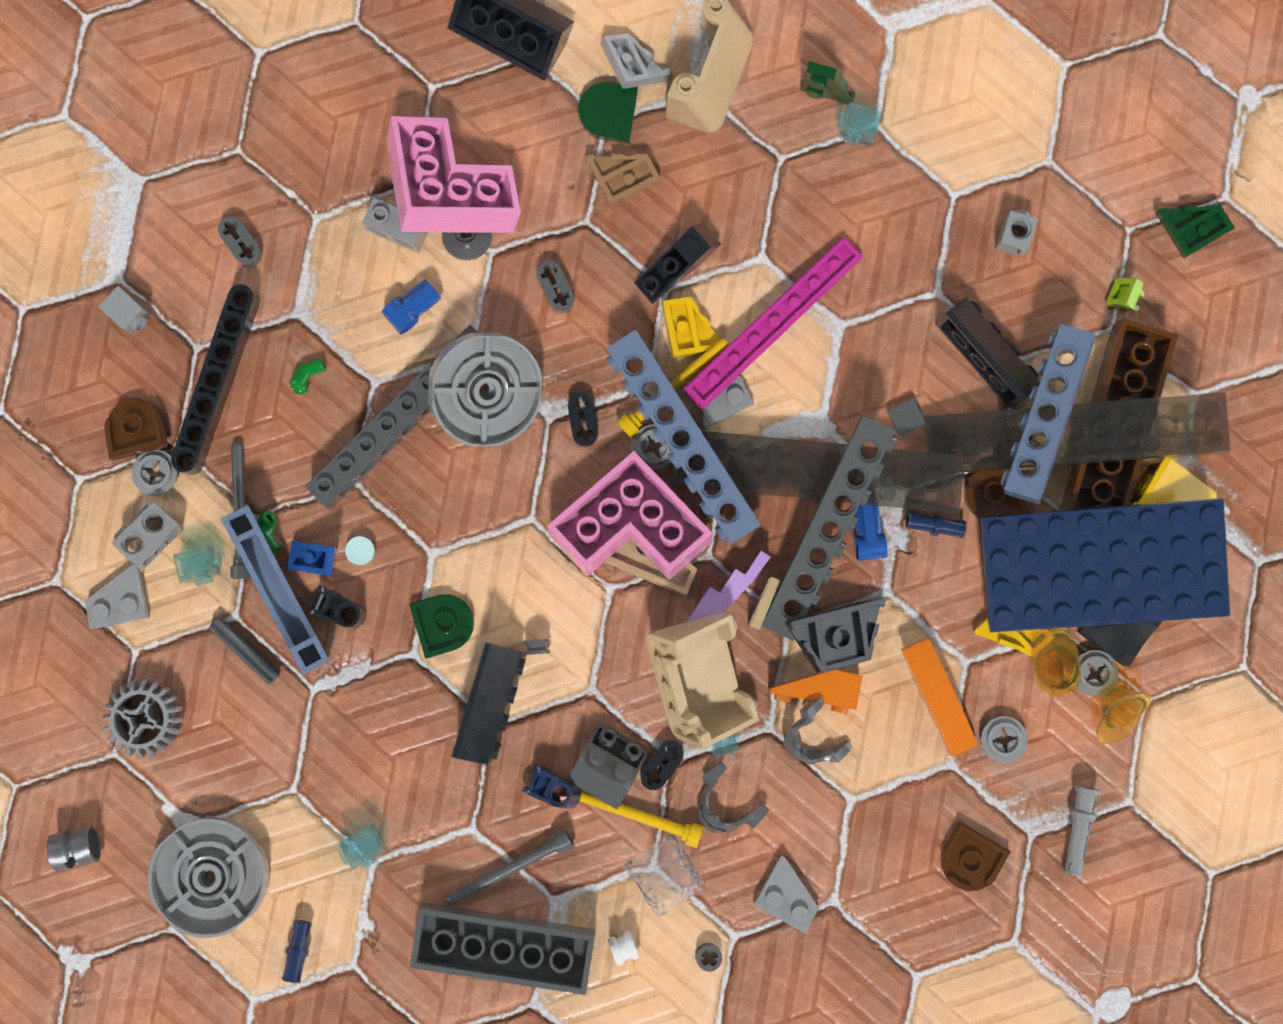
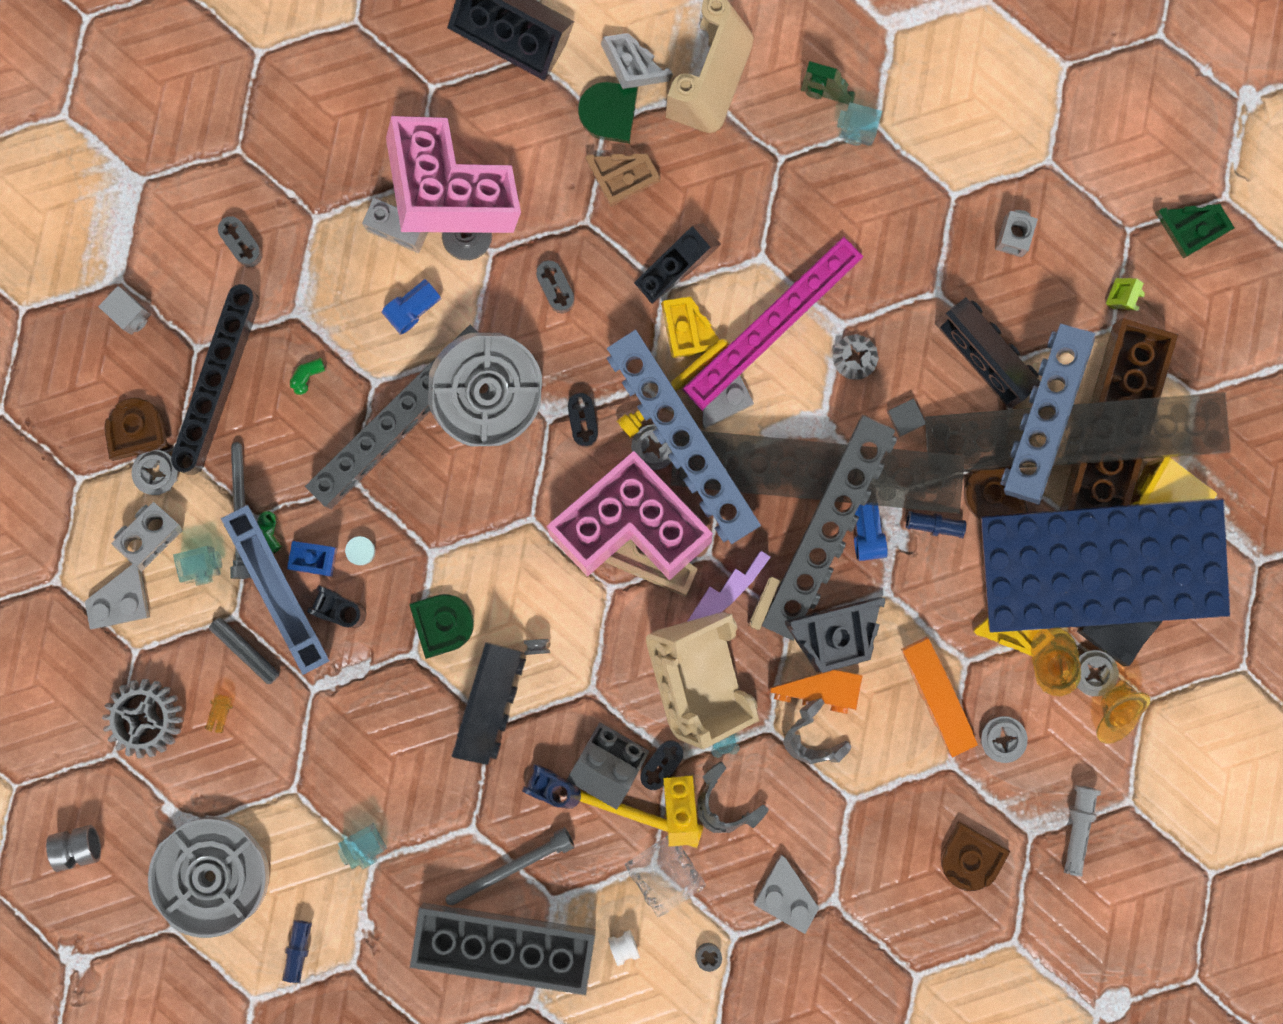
none -> clear yellow pin [205,694,233,733]
none -> yellow brick [664,776,698,846]
none -> light grey gear [833,334,879,380]

